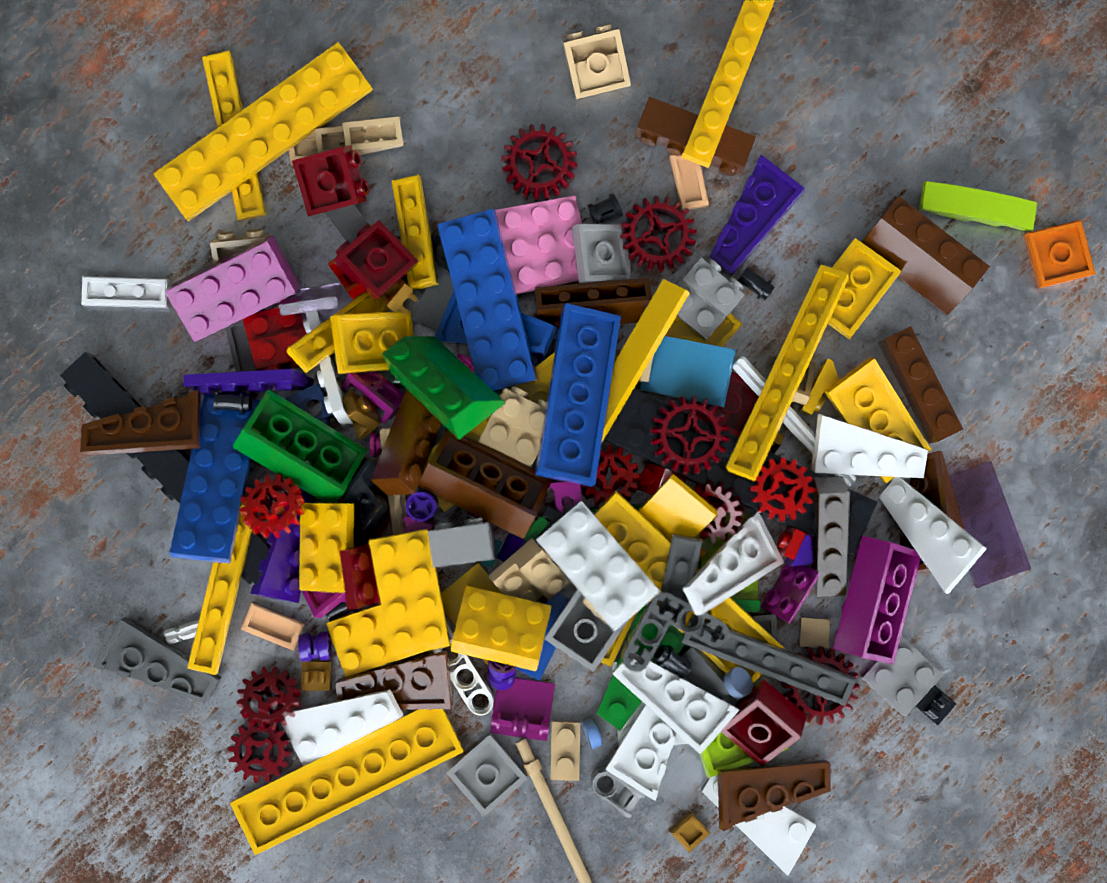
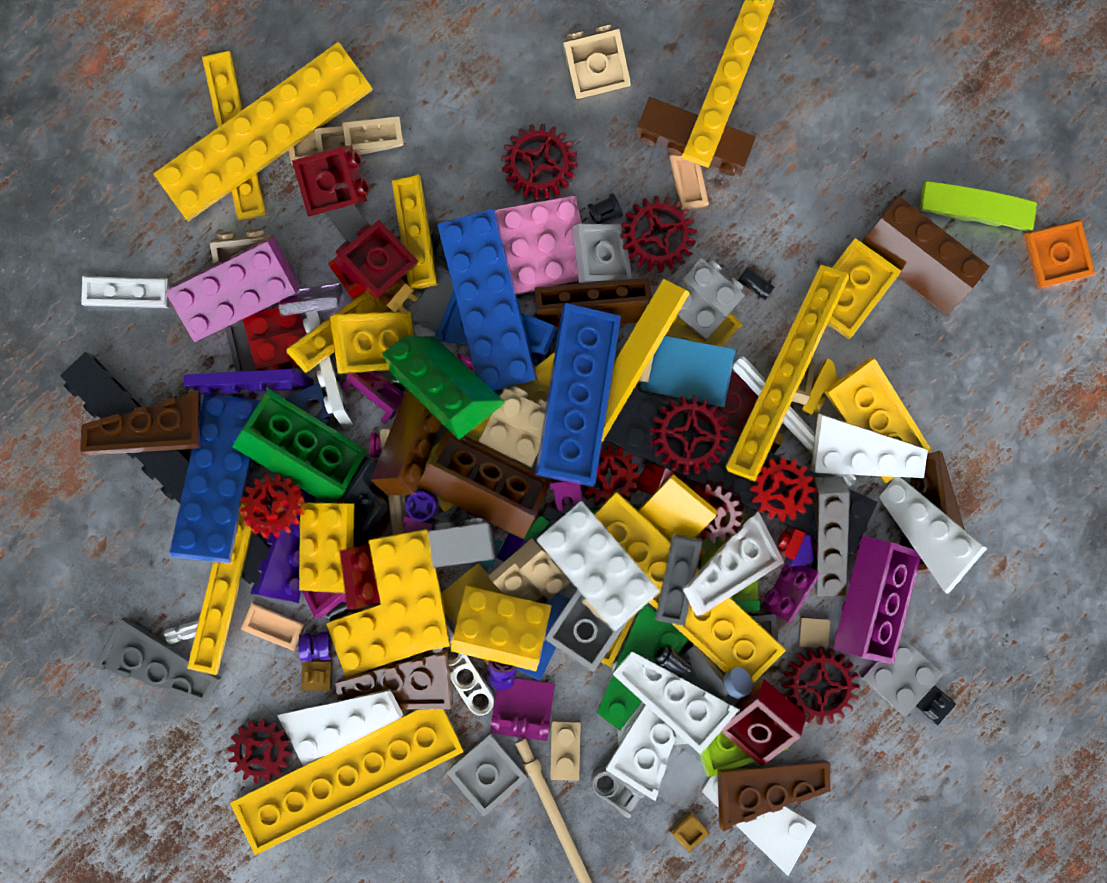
black pin [214,391,253,414] -> none
dark red gear [236,666,301,730] -> none
pearl gold bracket [343,390,381,440] -> none
medium blue tile [582,718,603,749] -> none
dark grey beam [621,591,730,672] -> none
dark grey tile [681,614,857,706] -> none
dark purple wing [709,155,805,277] -> none
reddish brown brick [878,326,963,444] -> none
clear purple tile [949,461,1031,588] -> none

